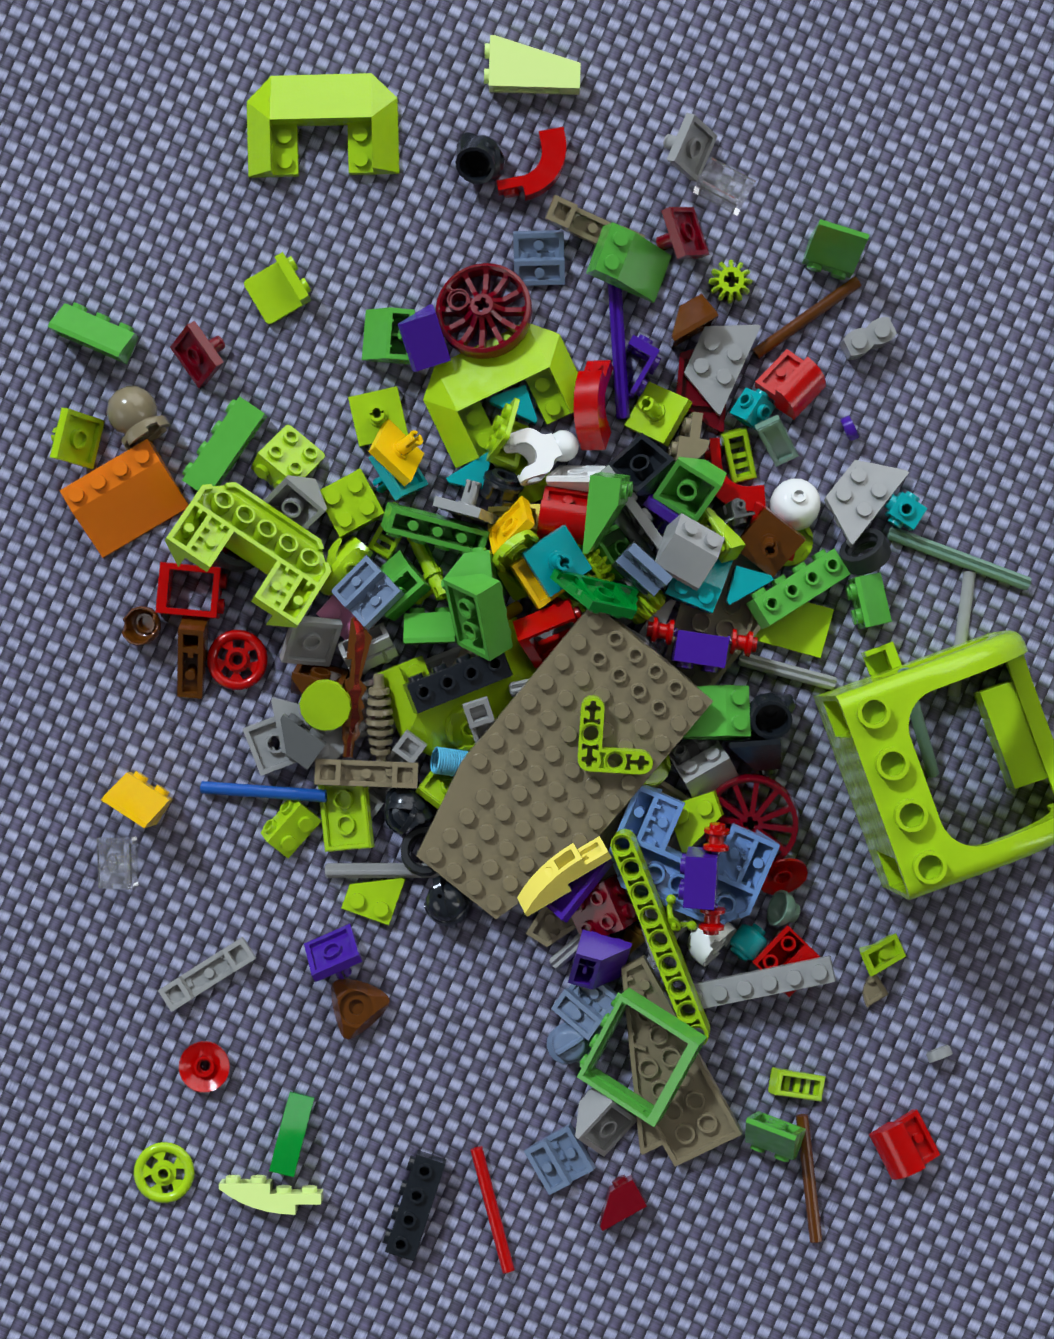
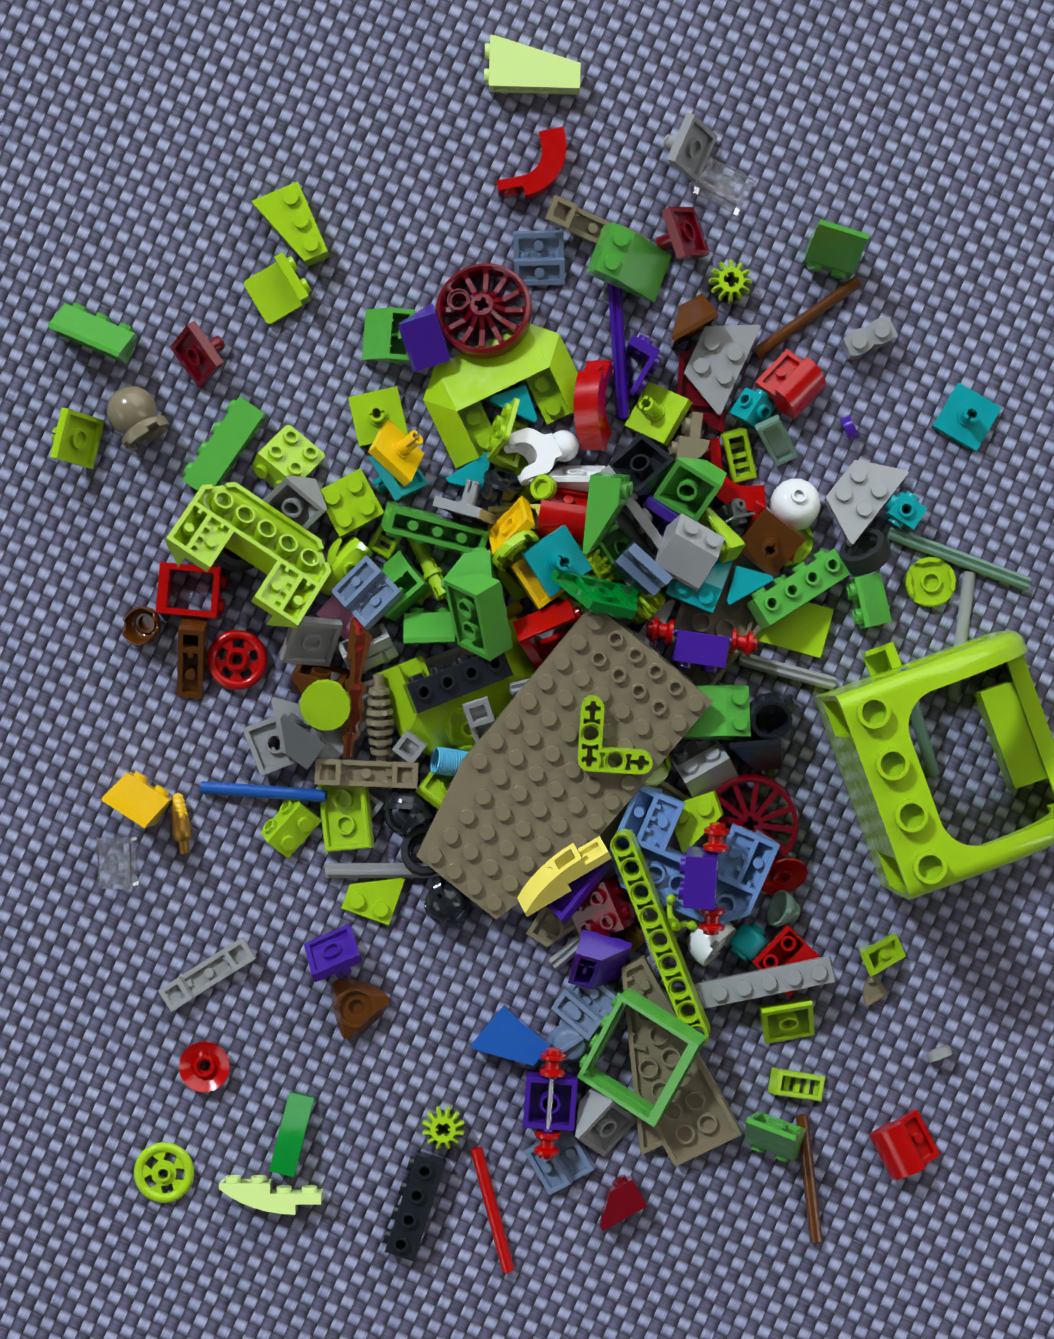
orange slope [59,439,189,558] -> none
lime slope [247,73,400,178] -> none
black helmet [455,132,505,184] -> none
none -> pearl gold piece [171,793,192,854]
none -> lime wedge [251,181,330,267]
none -> lime gear [422,1106,465,1149]
none -> blue slope [471,1005,551,1066]
none -> dark purple brick [523,1047,578,1160]
none -> lime tile [530,474,557,500]
none -> lime slope [758,996,815,1044]
none -> lime tile [905,557,956,607]
none -> teal tile [932,382,1002,452]

